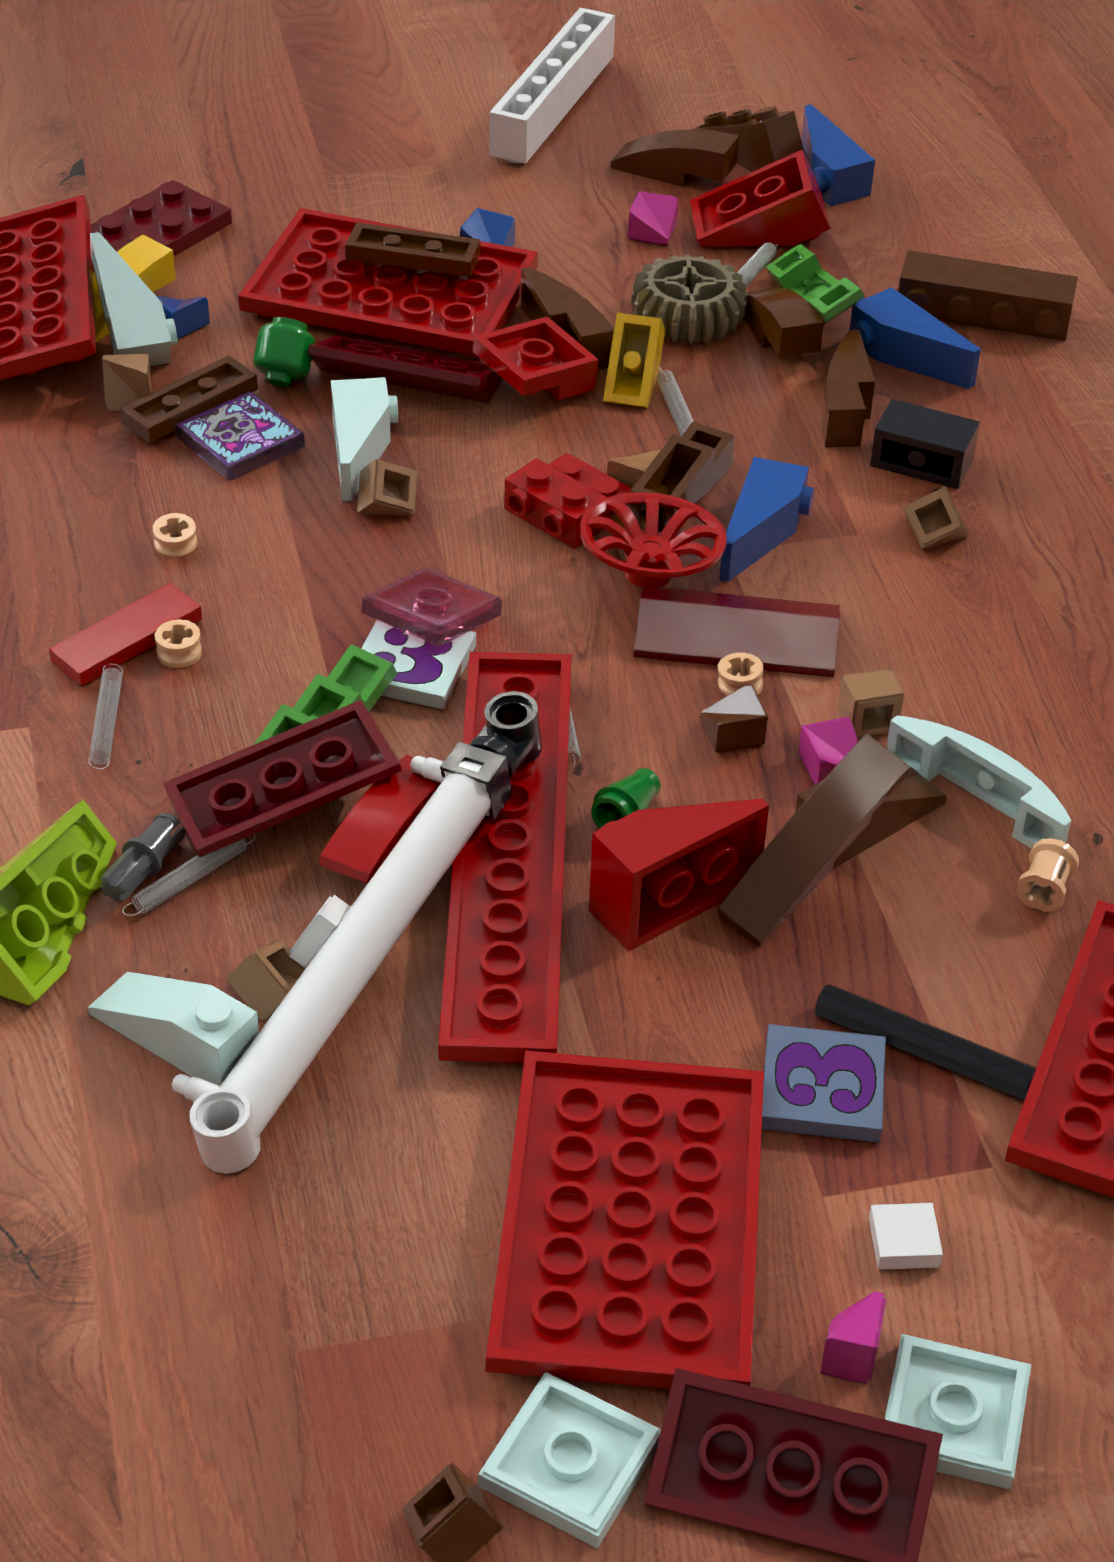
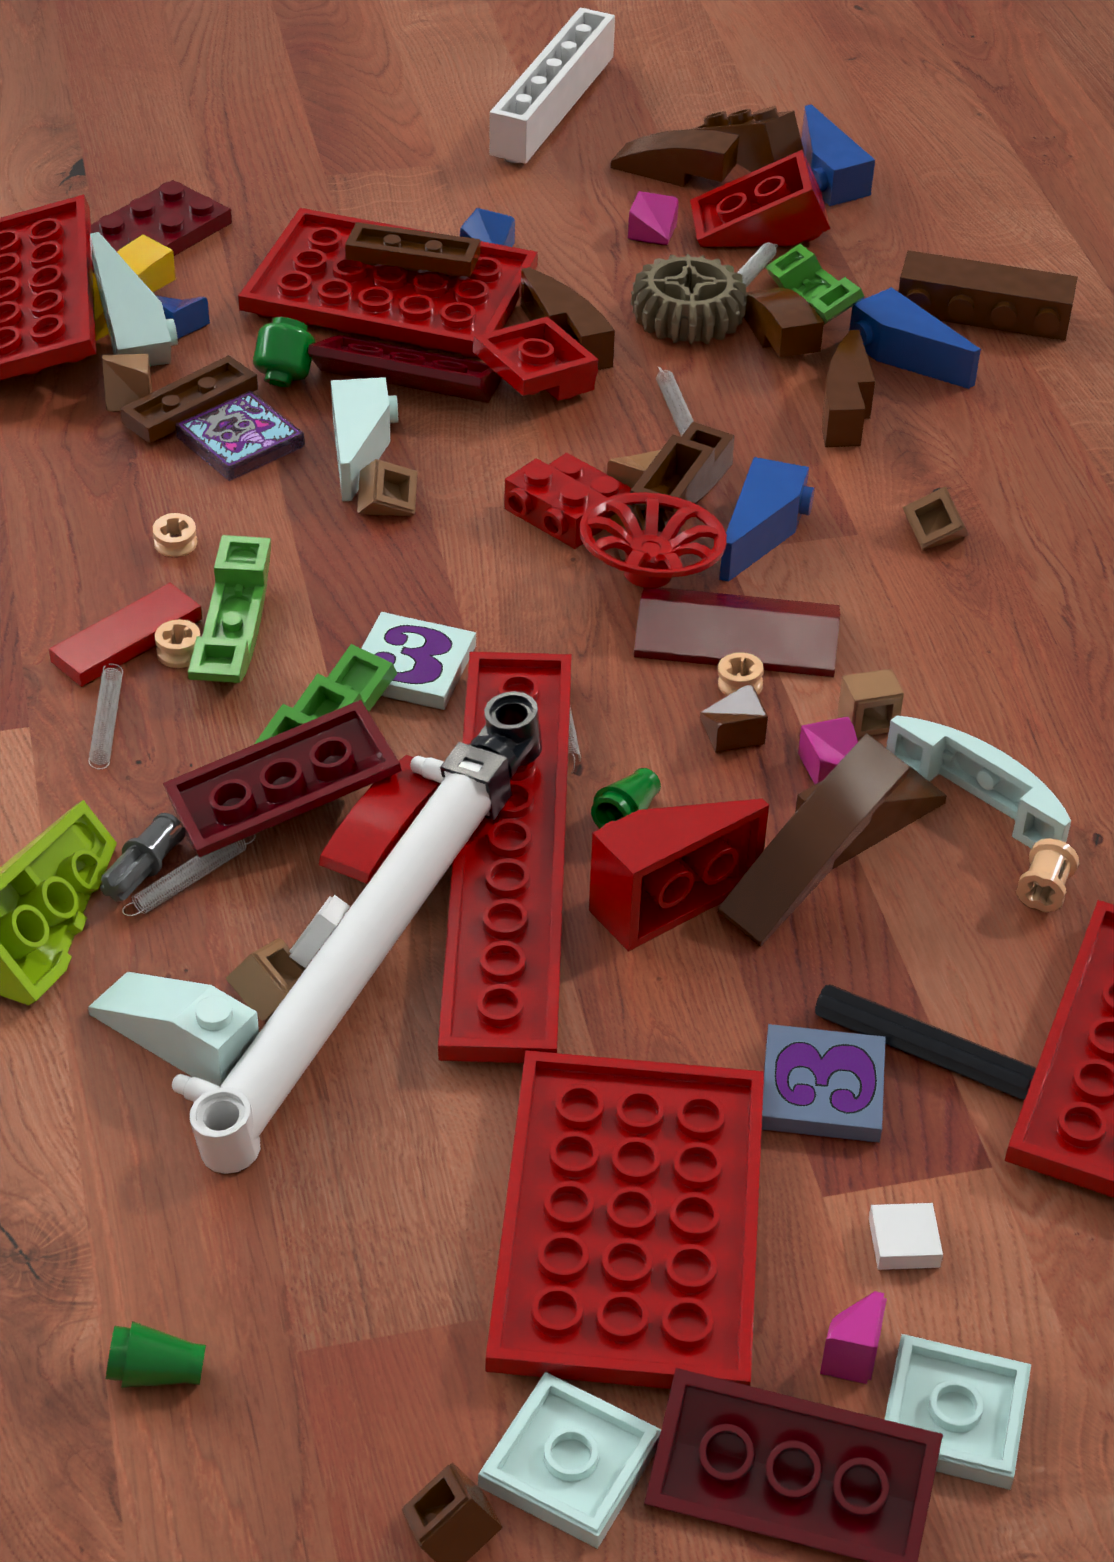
clear pink tile [361,567,502,647] -> none
yellow slope [603,313,665,409] -> none
black brick [870,399,980,489] -> none
none -> green cone [106,1321,206,1388]
none -> bright green slope [188,535,271,683]

